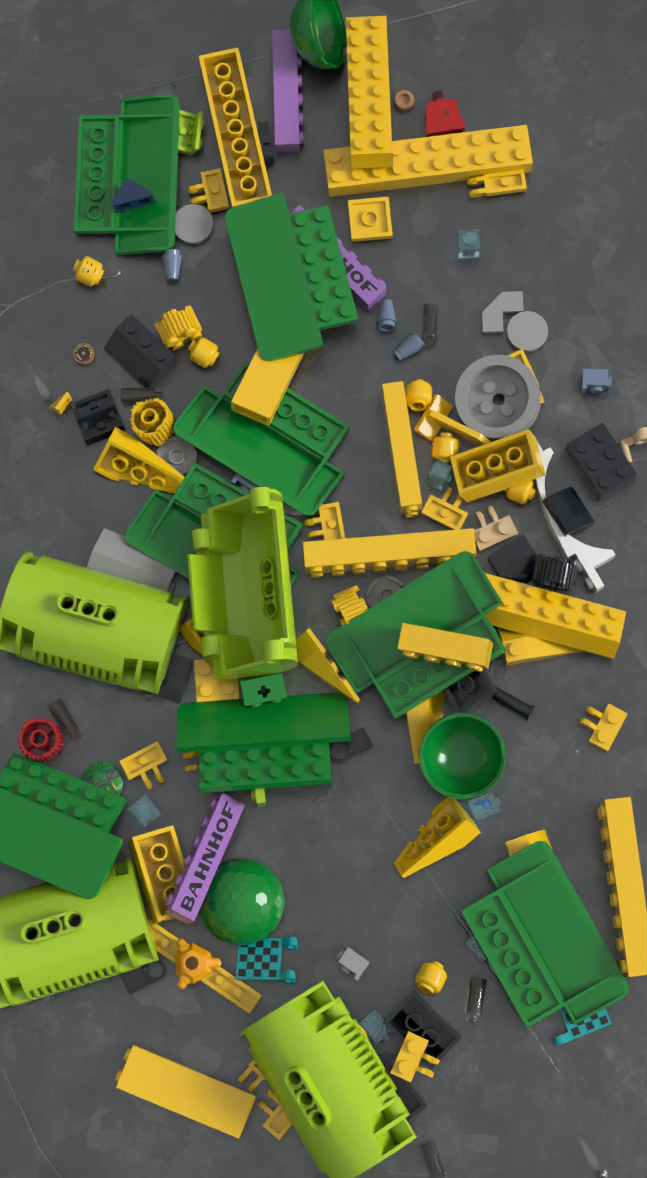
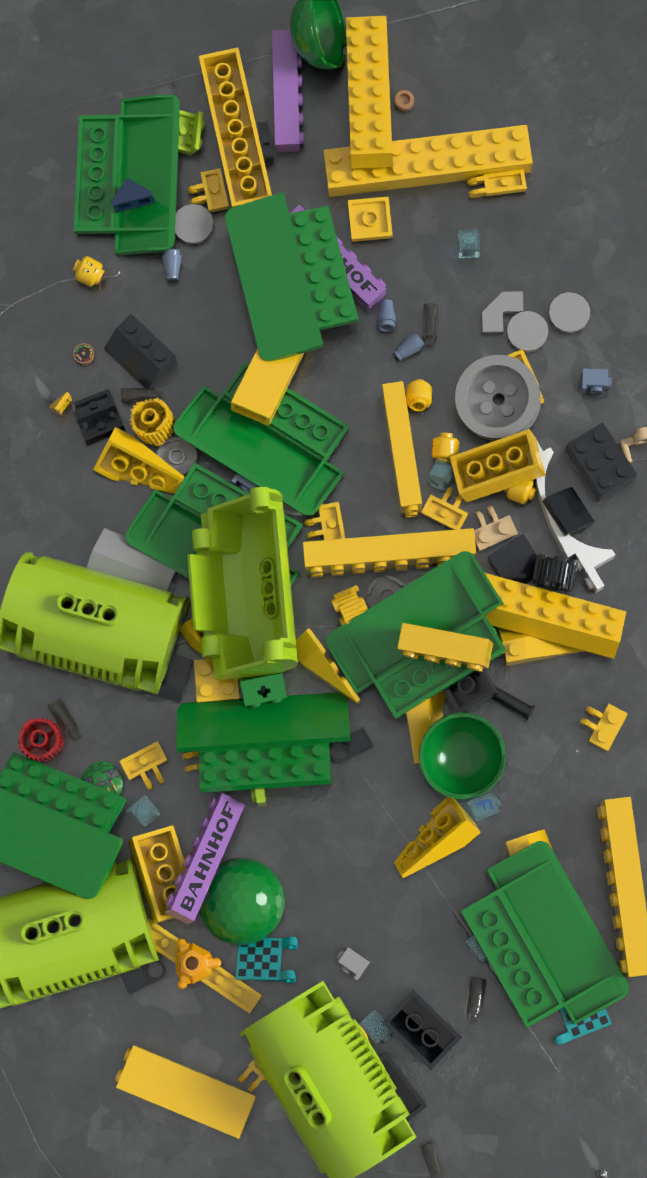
yellow brick [154,305,202,351] -> none
yellow head [188,337,220,368] -> none
yellow hinge [257,1089,292,1140] -> none
yellow hinge [390,1031,440,1082] -> none
yellow piece [414,395,491,447] -> none
yellow head [415,961,447,995] -> none
red torso [426,91,465,137] -> none
none -> light grey tile [549,292,590,334]

